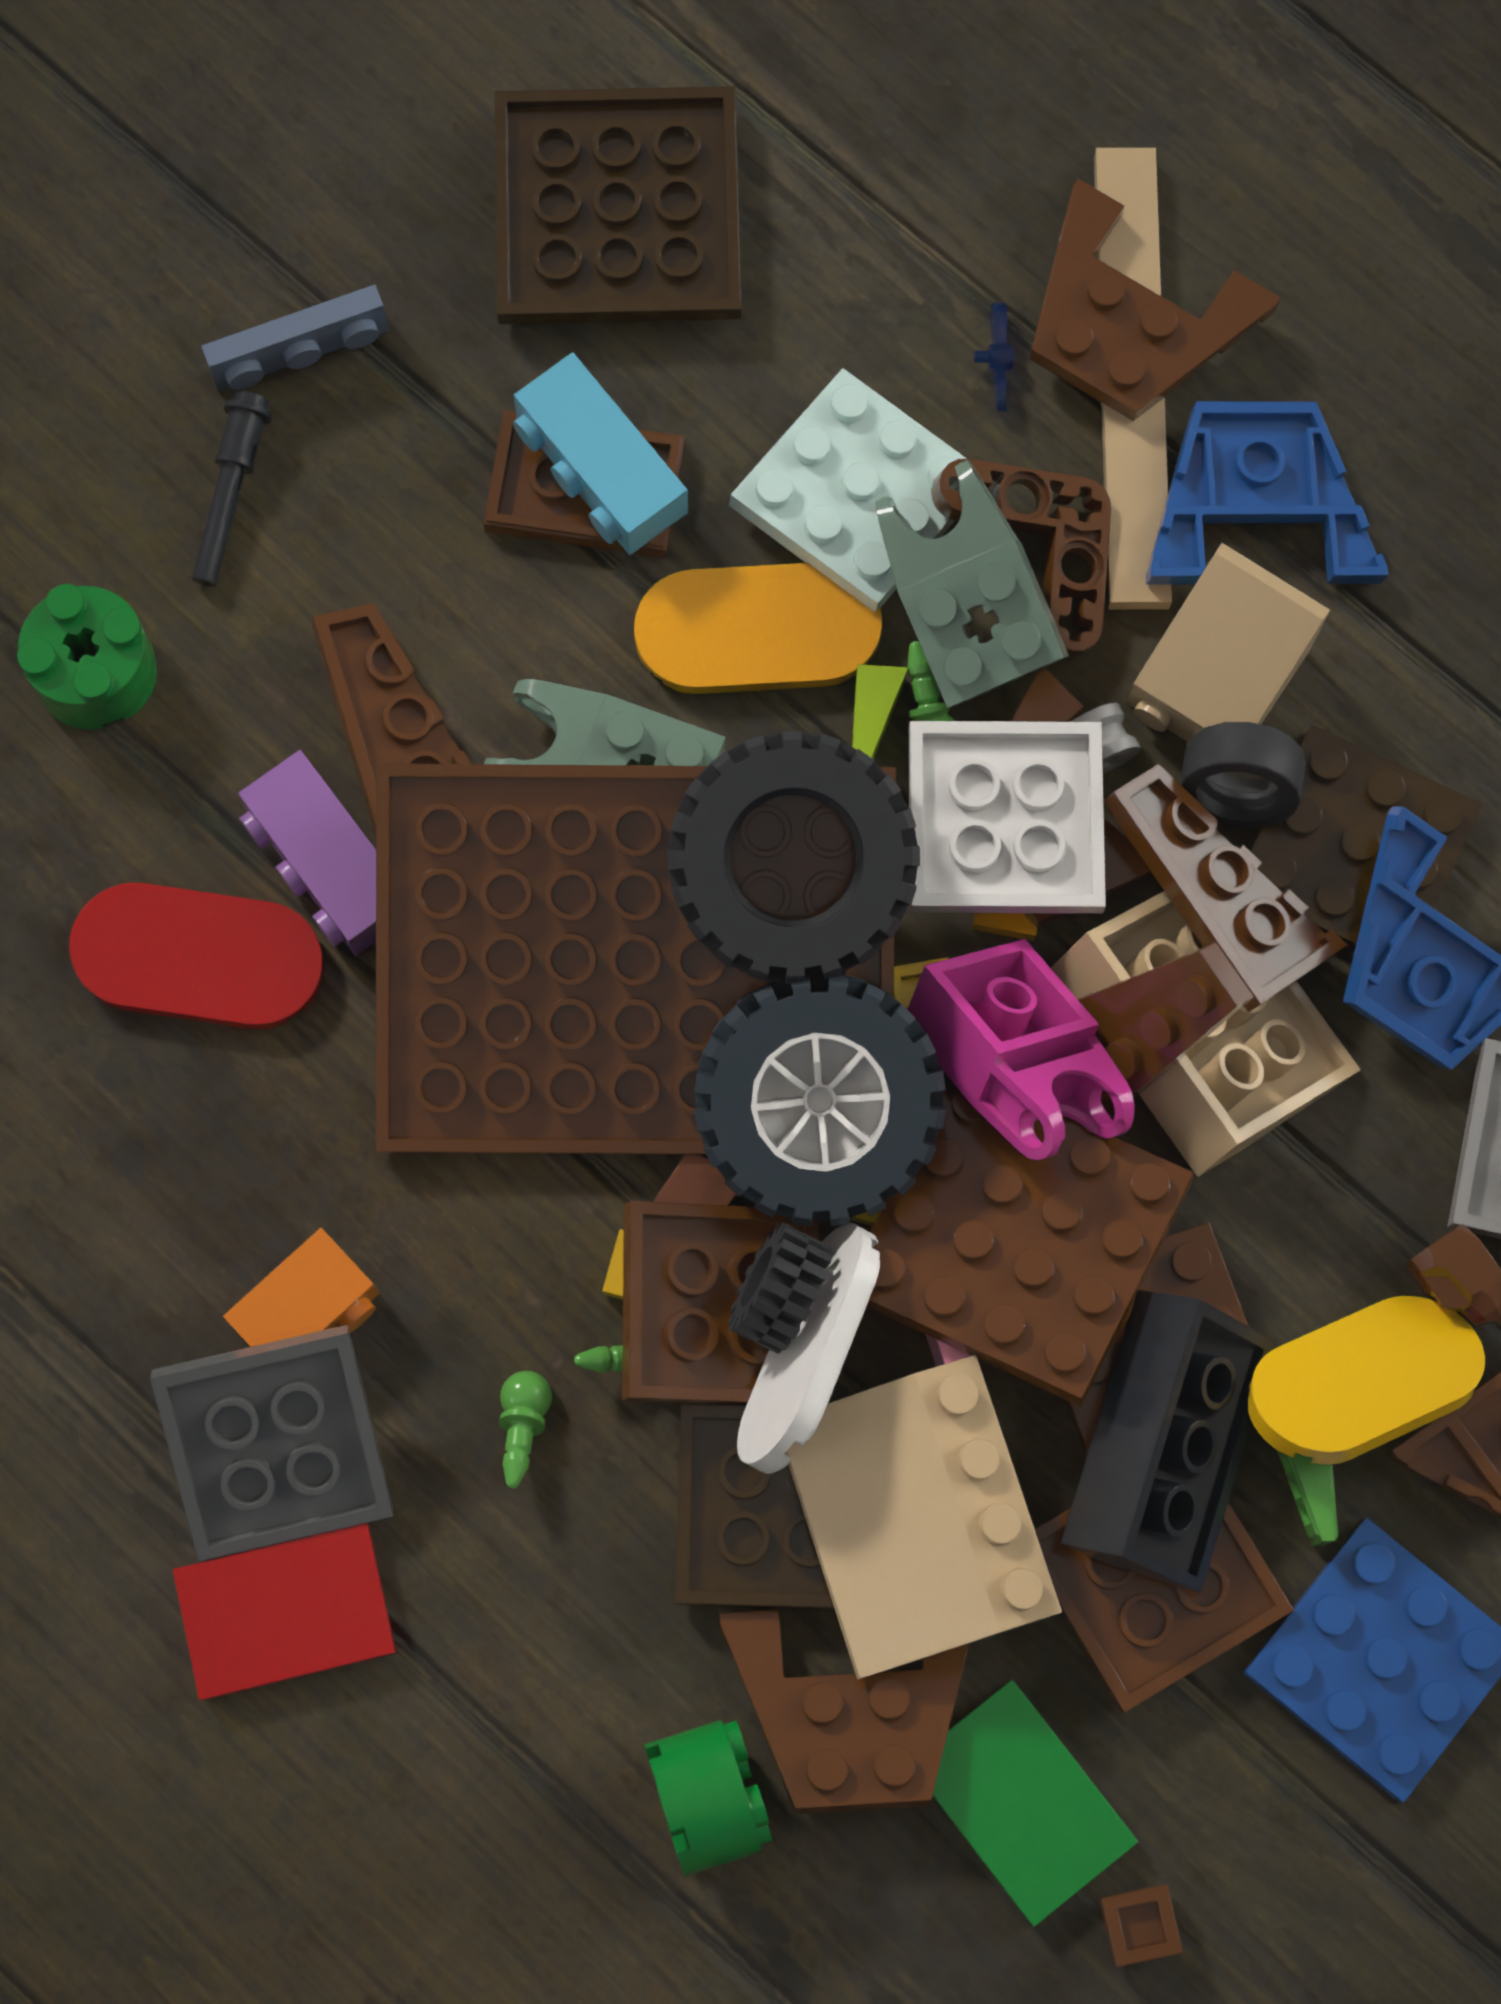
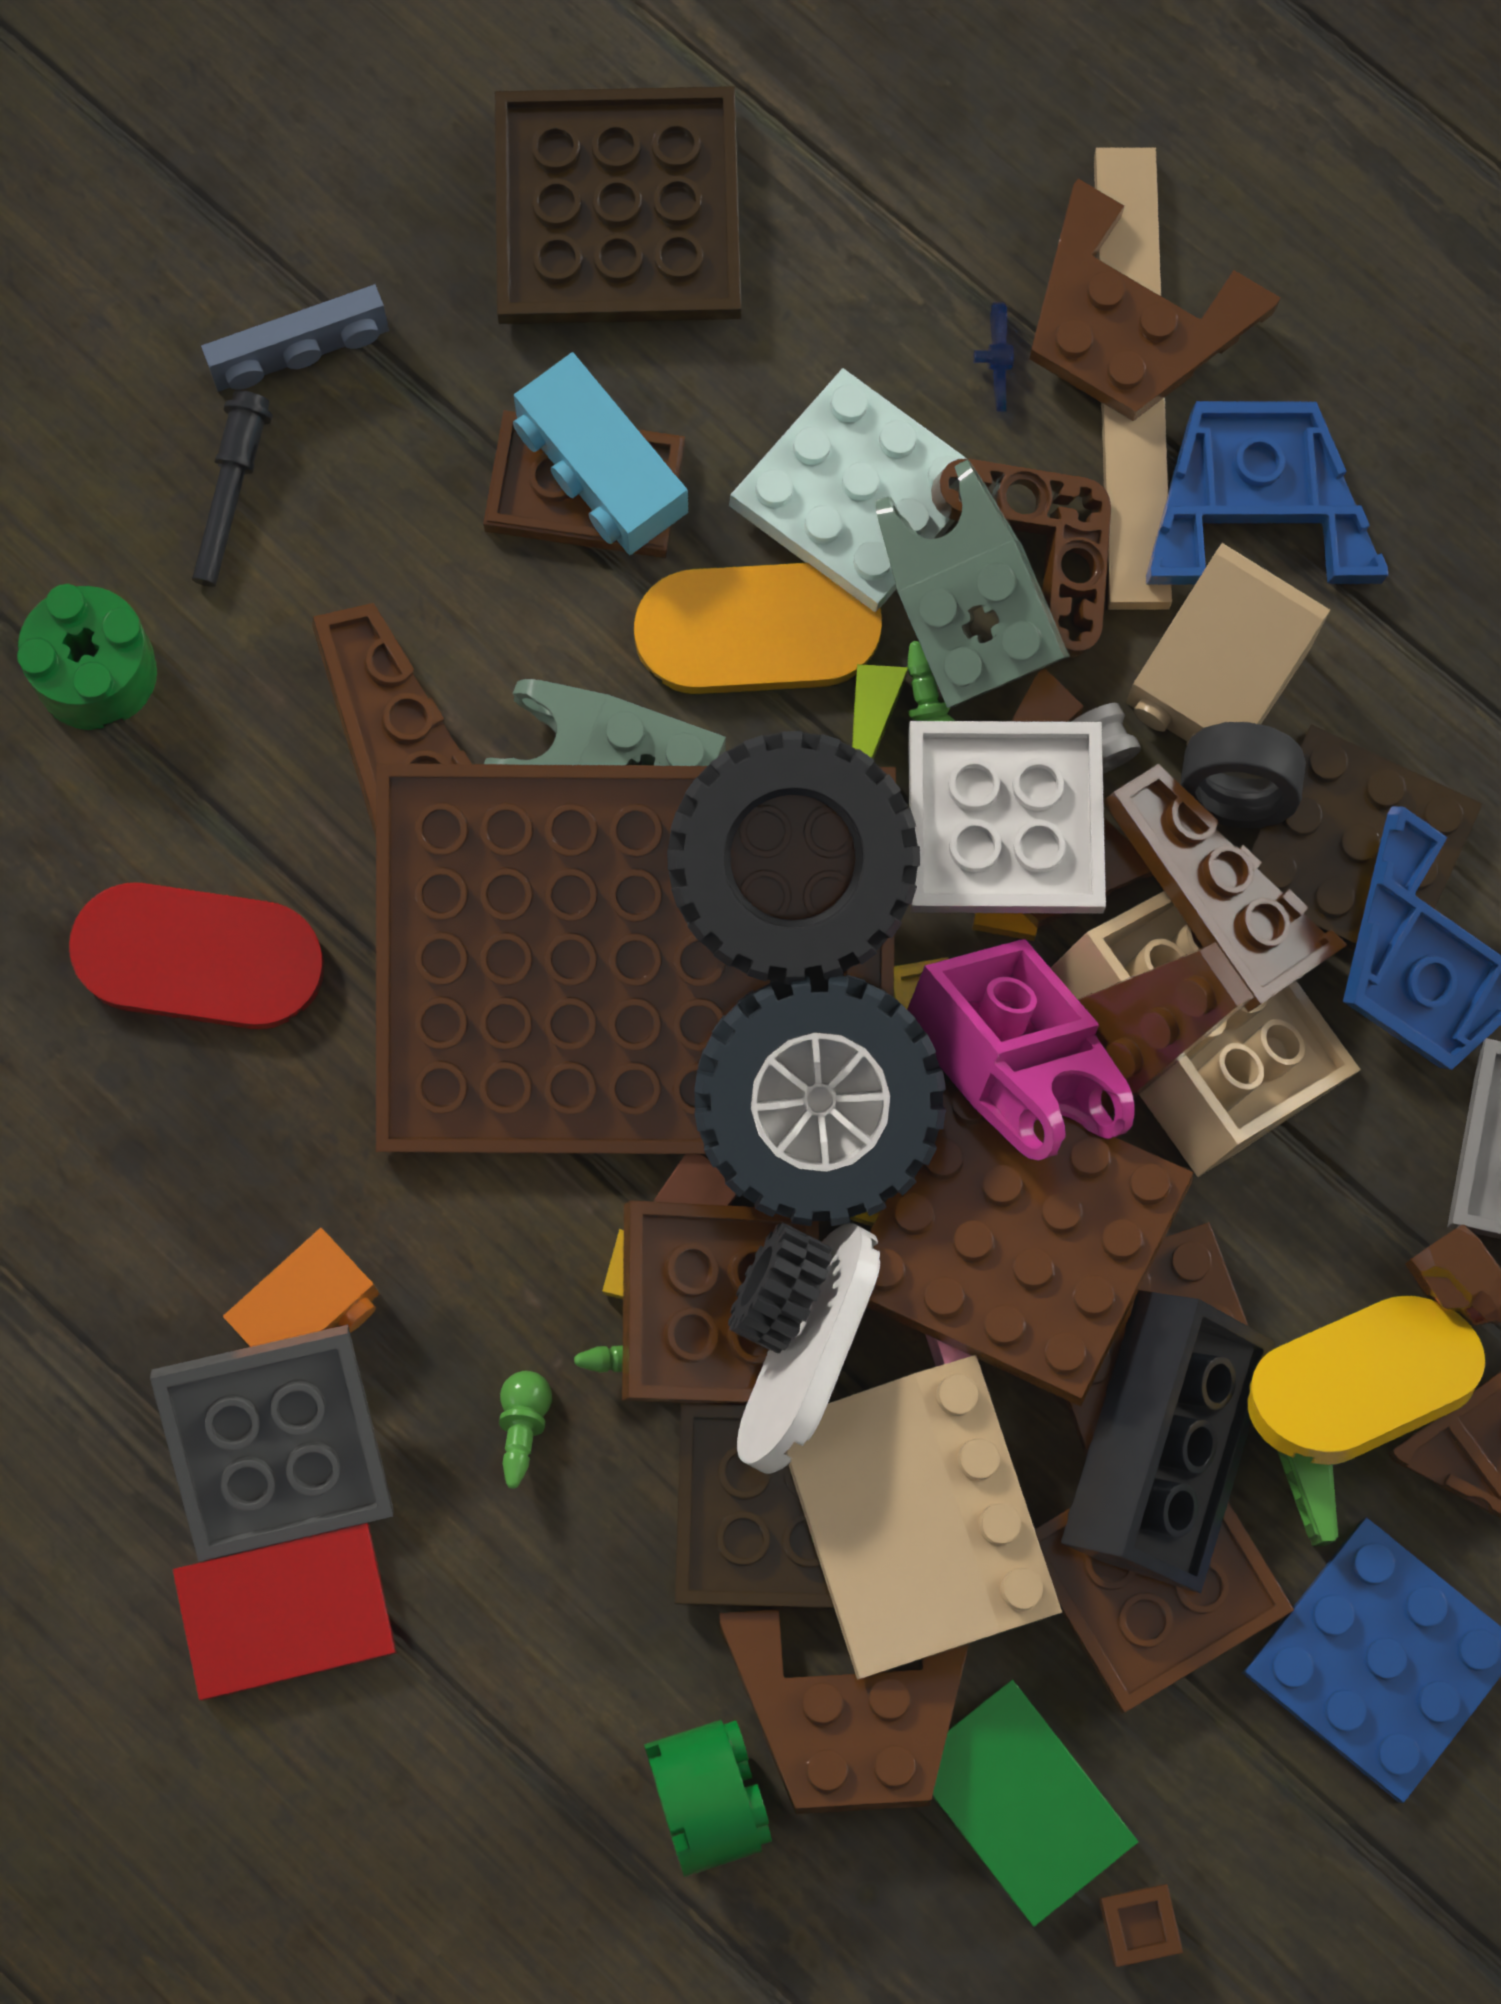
medium lavender brick [238,750,376,956] -> none

